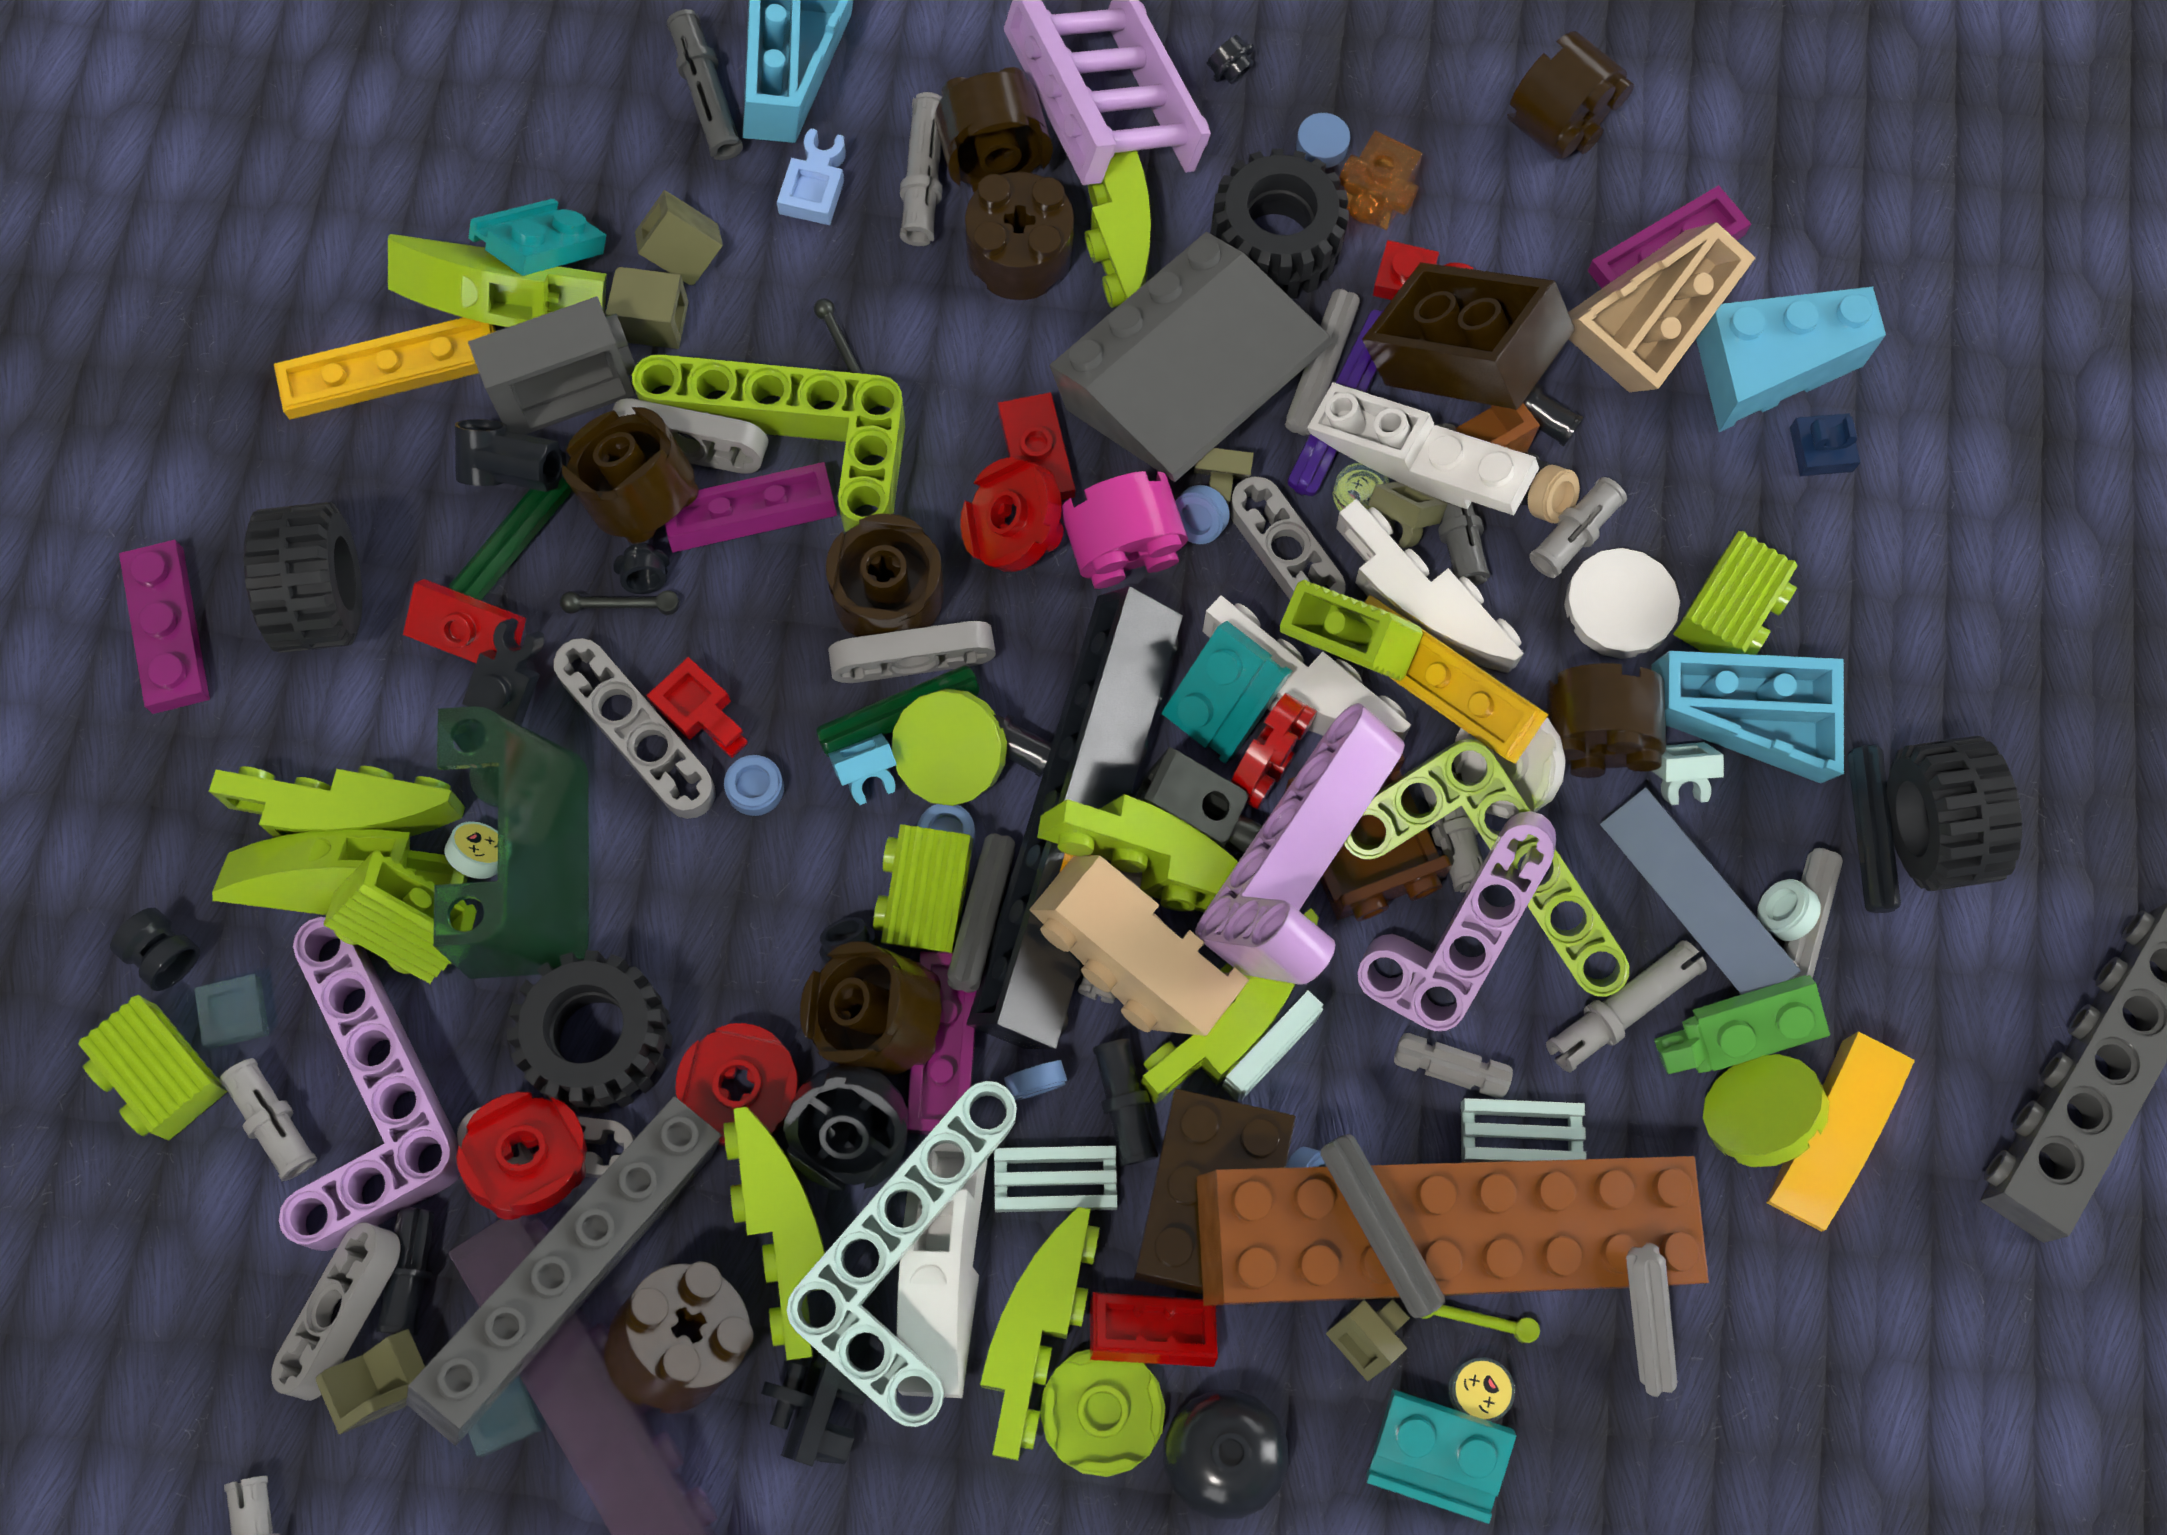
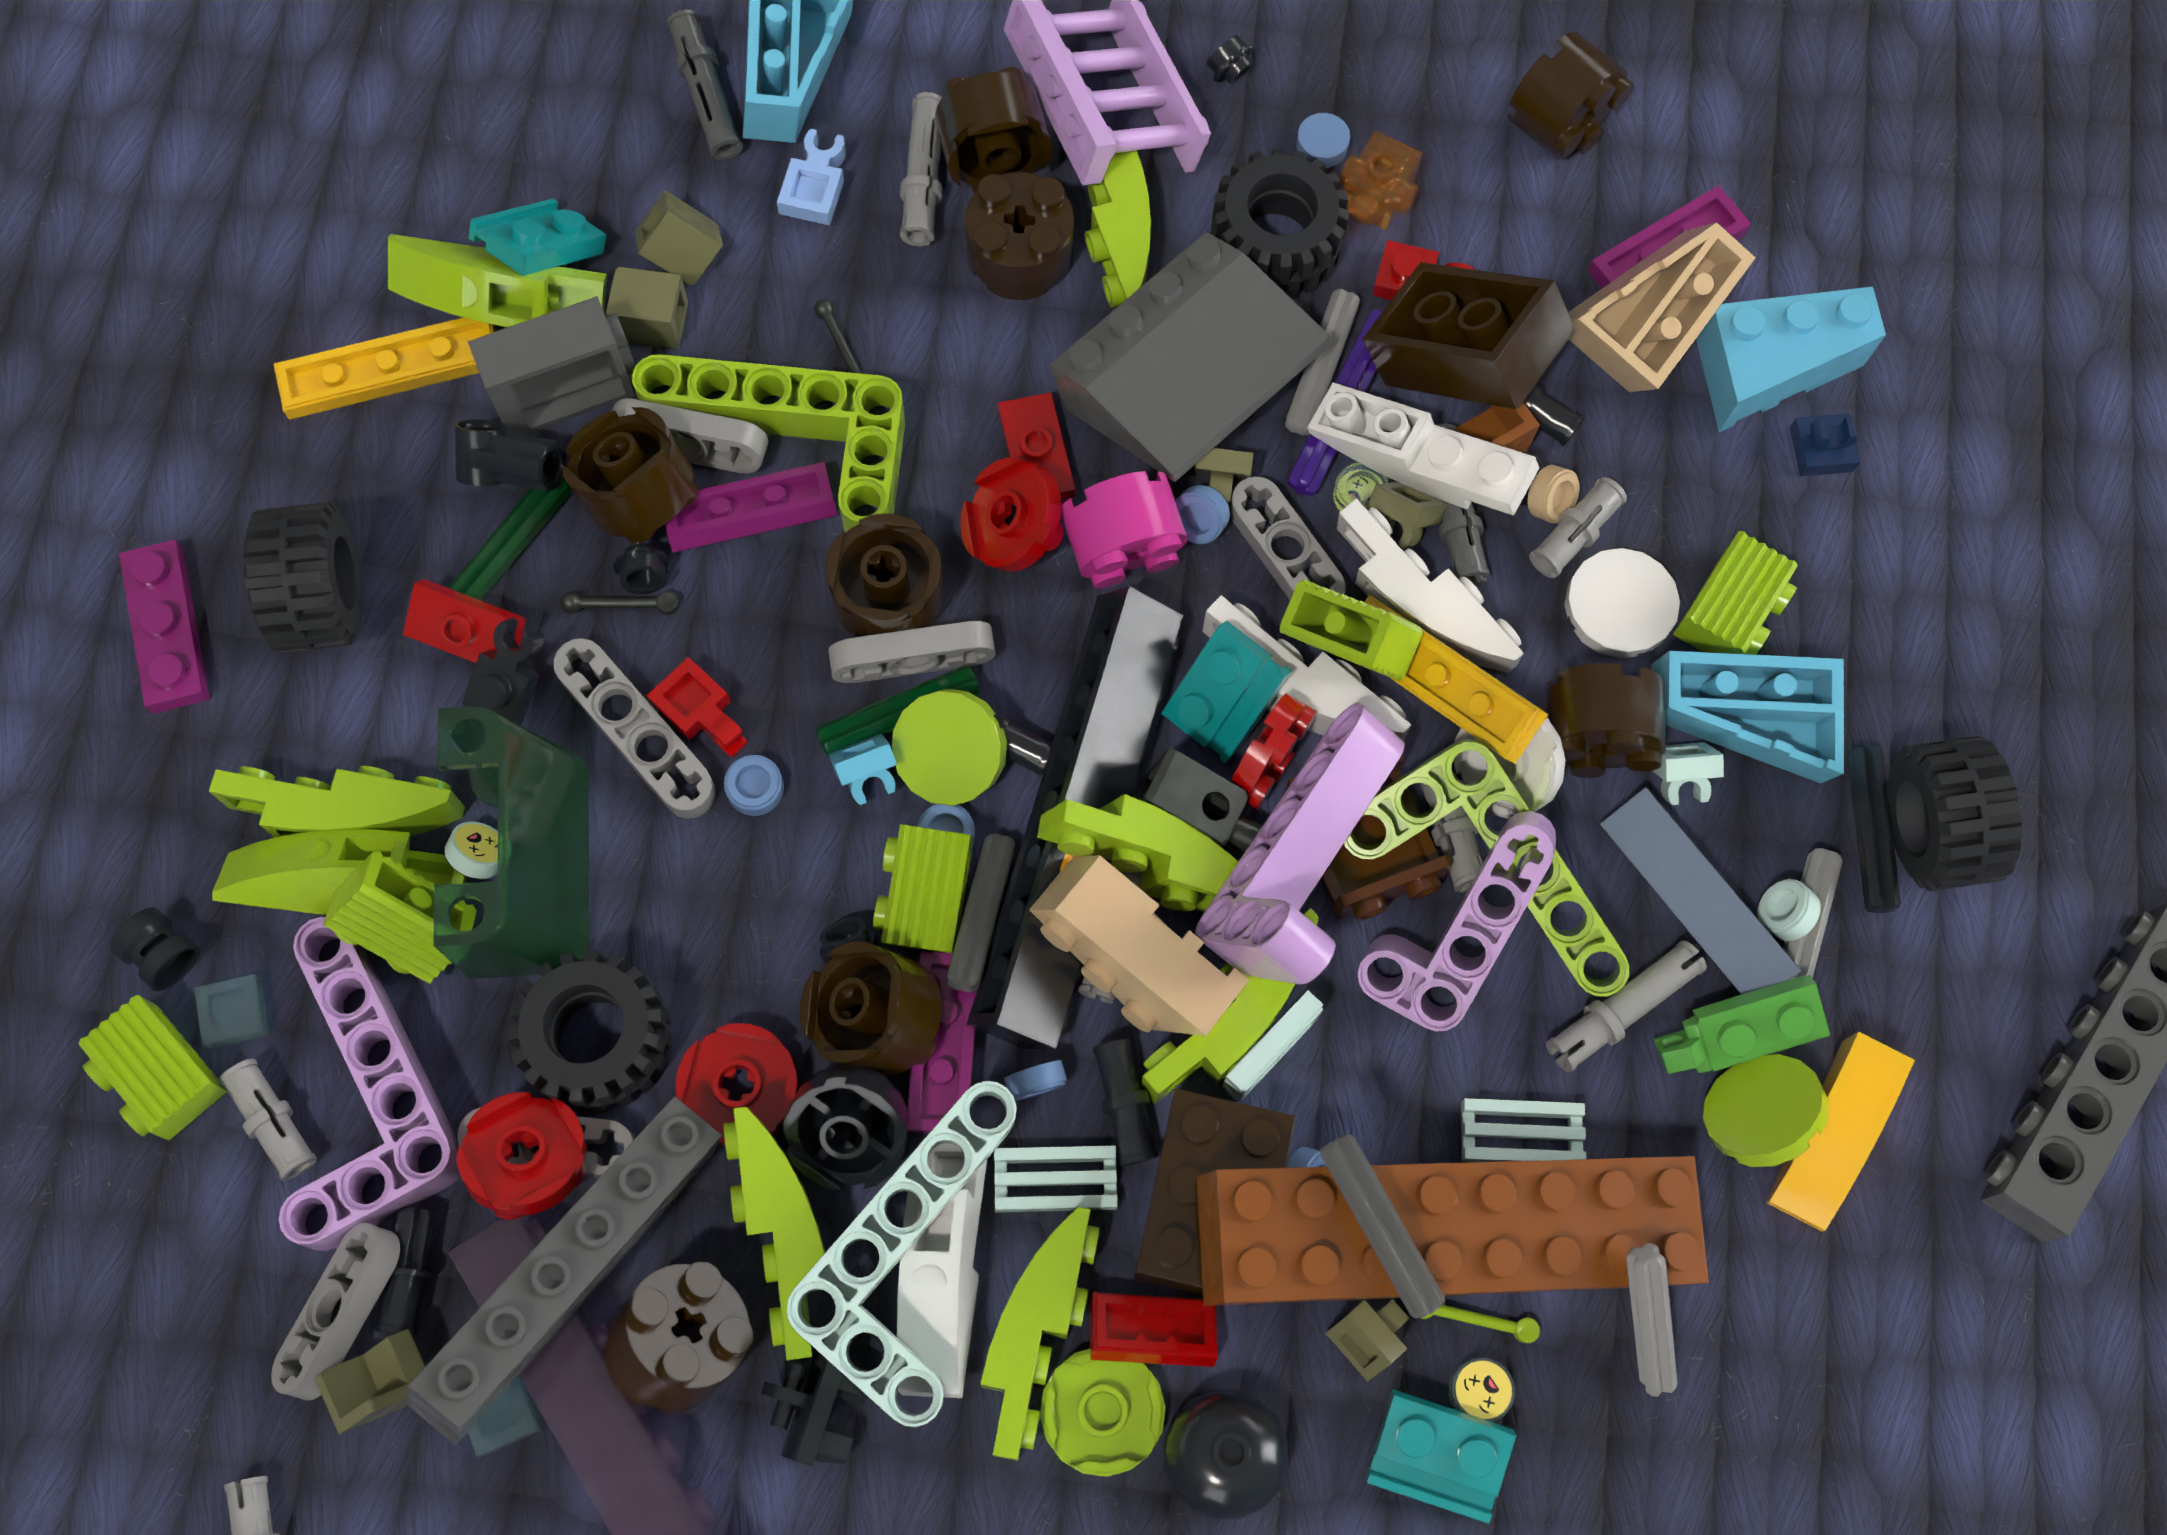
light grey axle [1394,1033,1513,1098] -> none

